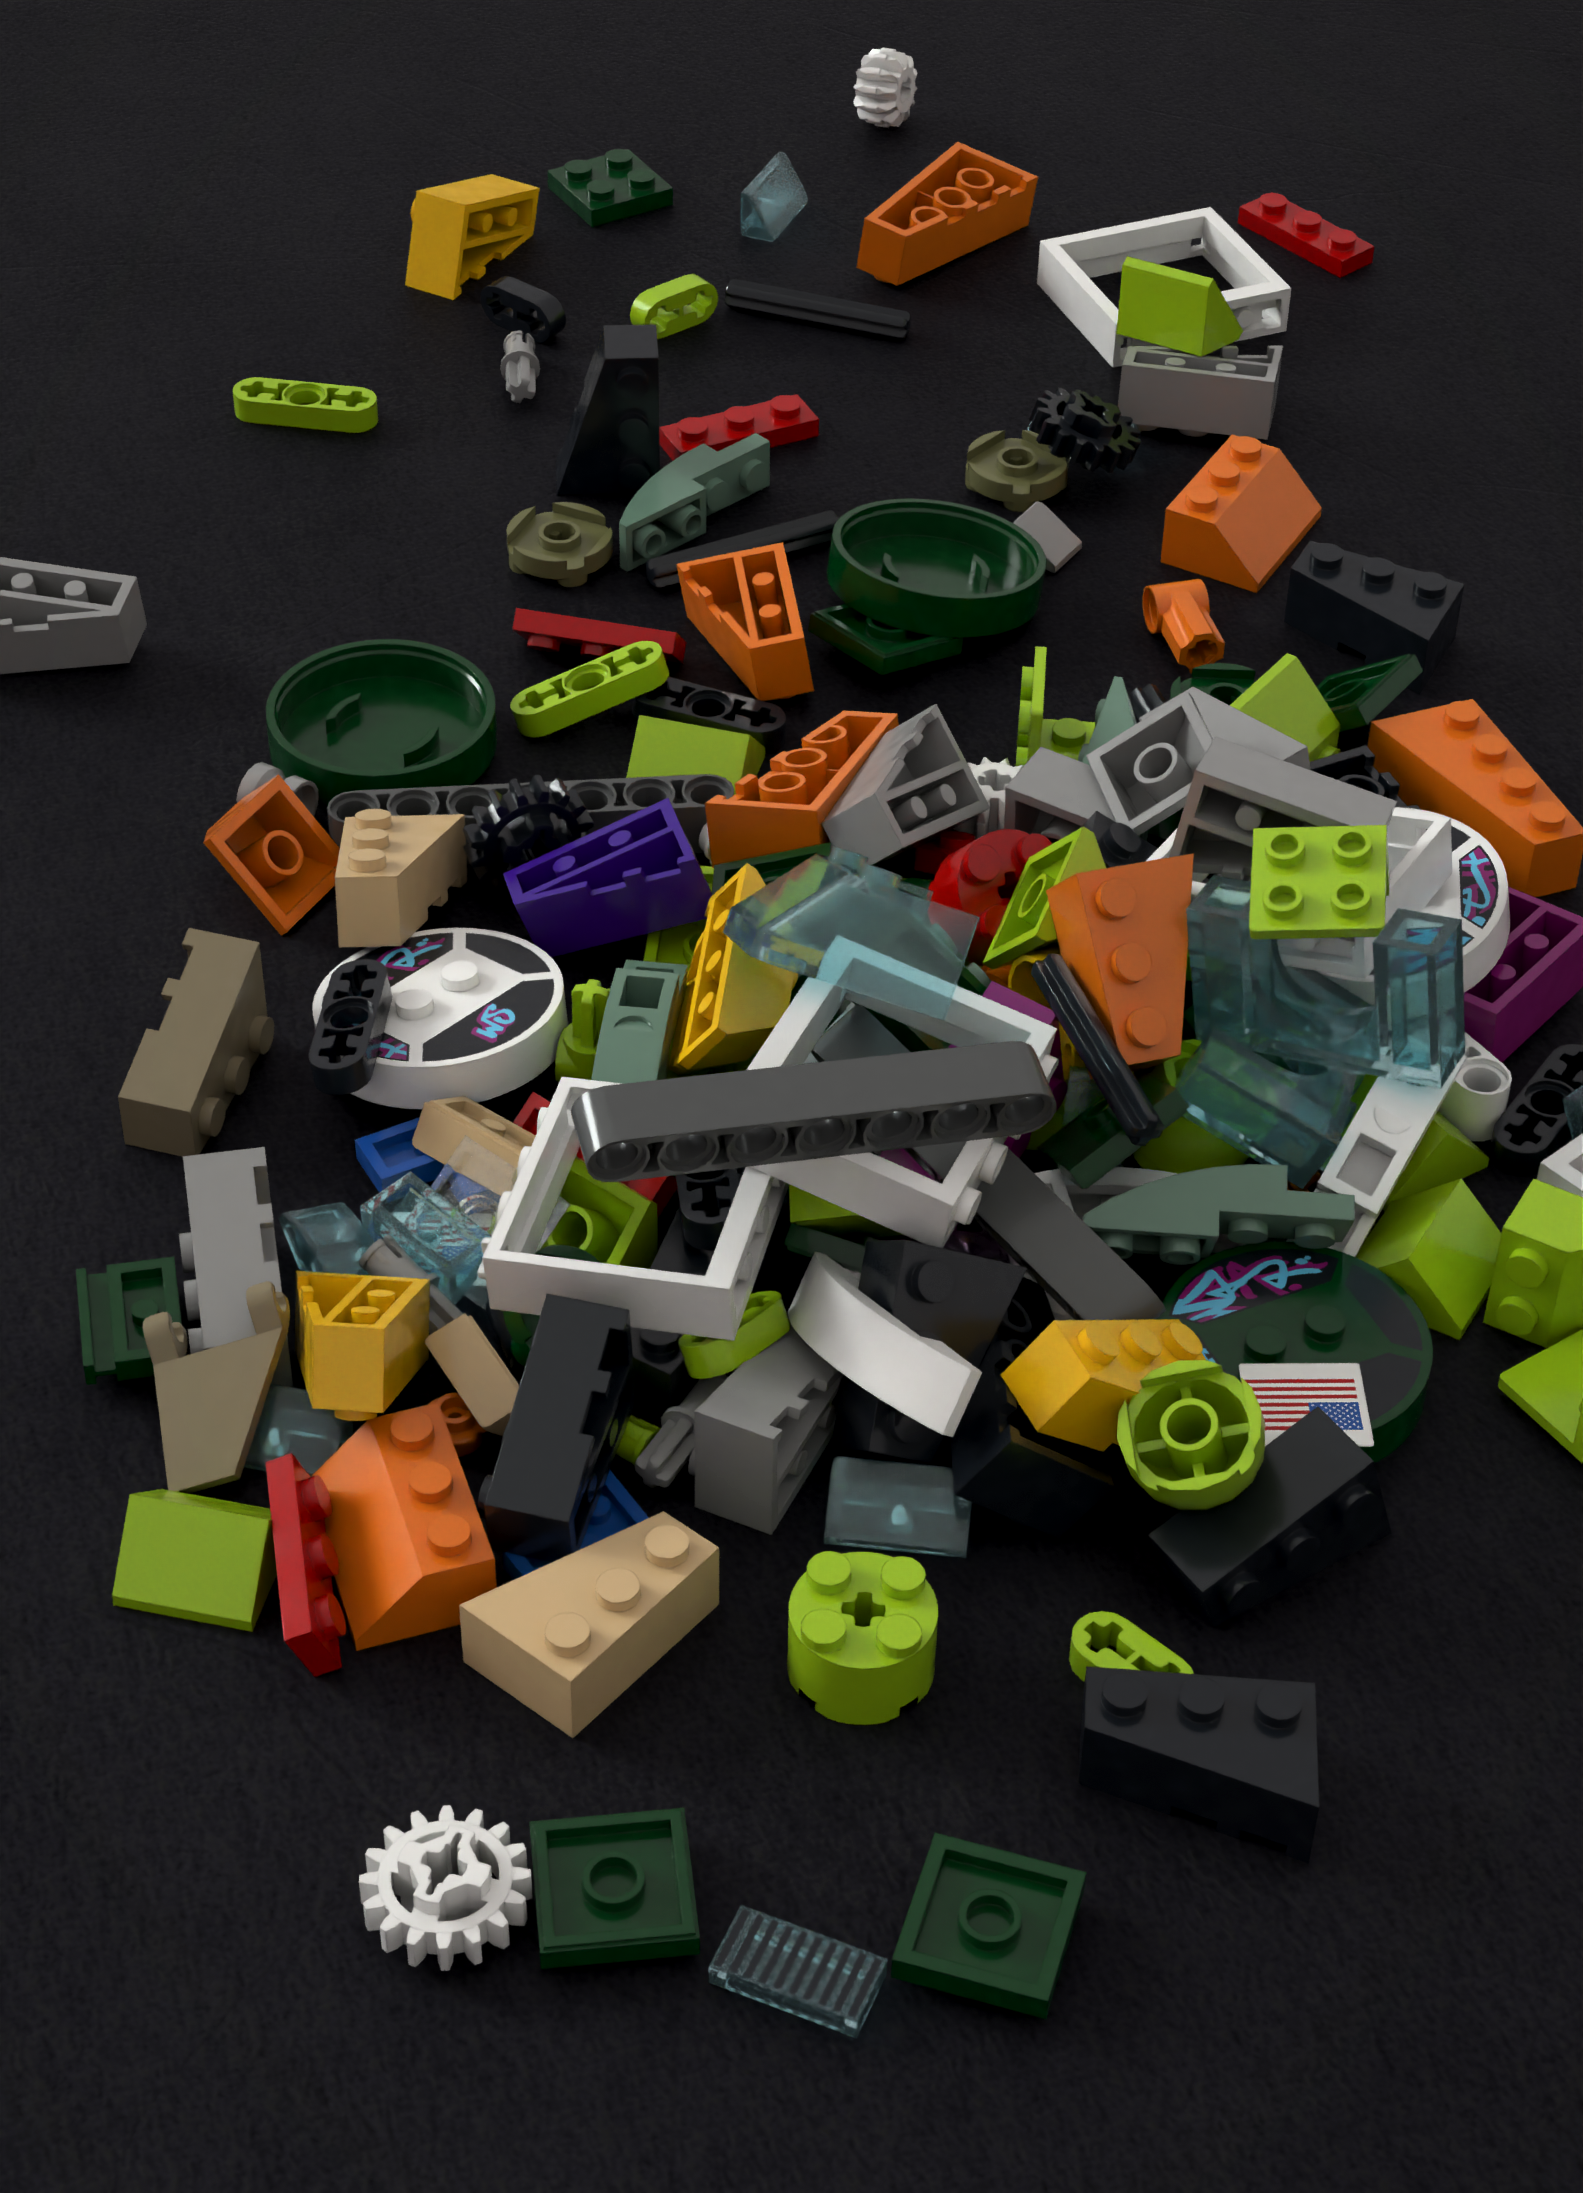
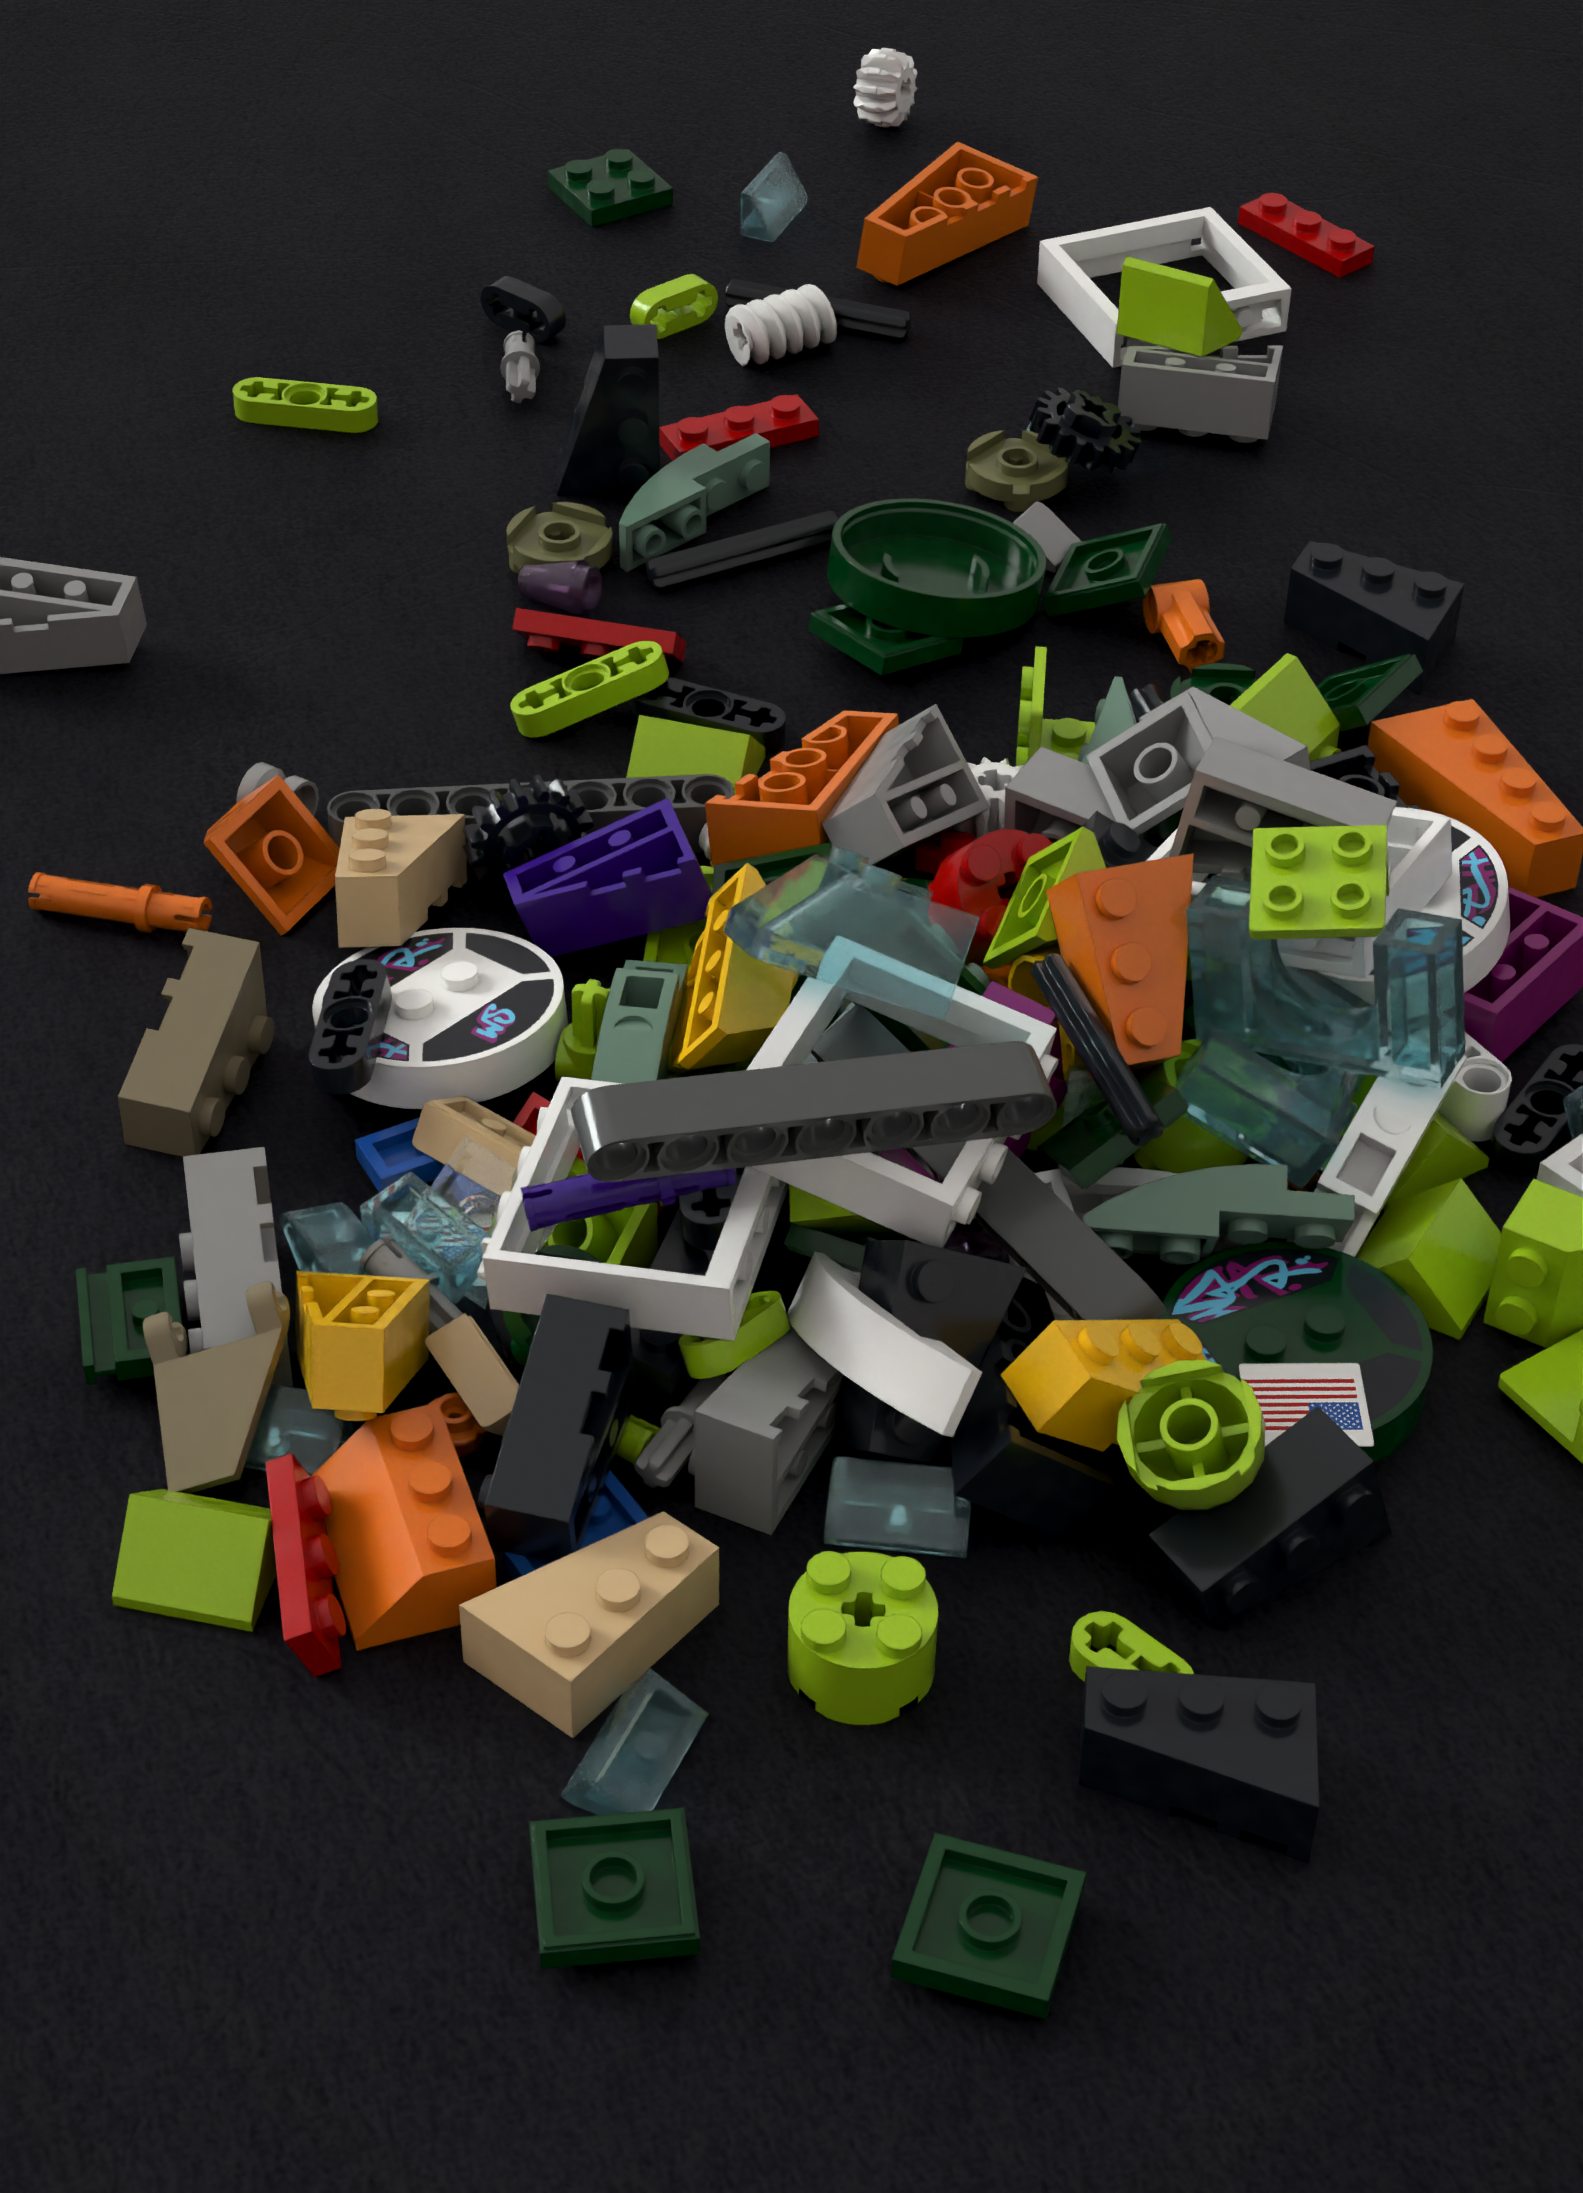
dark green brick [266,639,497,806] -> none
white gear [359,1805,532,1971] -> none
yellow wedge [405,174,540,300] -> none
orange wedge [676,542,814,701] -> none
clear light blue tile [709,1905,888,2038] -> none
orange slope [1160,434,1322,593] -> none
none -> orange pin [28,872,212,933]
none -> clear purple cone [518,560,602,614]
none -> dark purple pin [520,1168,736,1232]
none -> clear light blue slope [561,1668,708,1815]
none -> white piece [725,284,837,366]
none -> dark green plate [1042,523,1173,618]

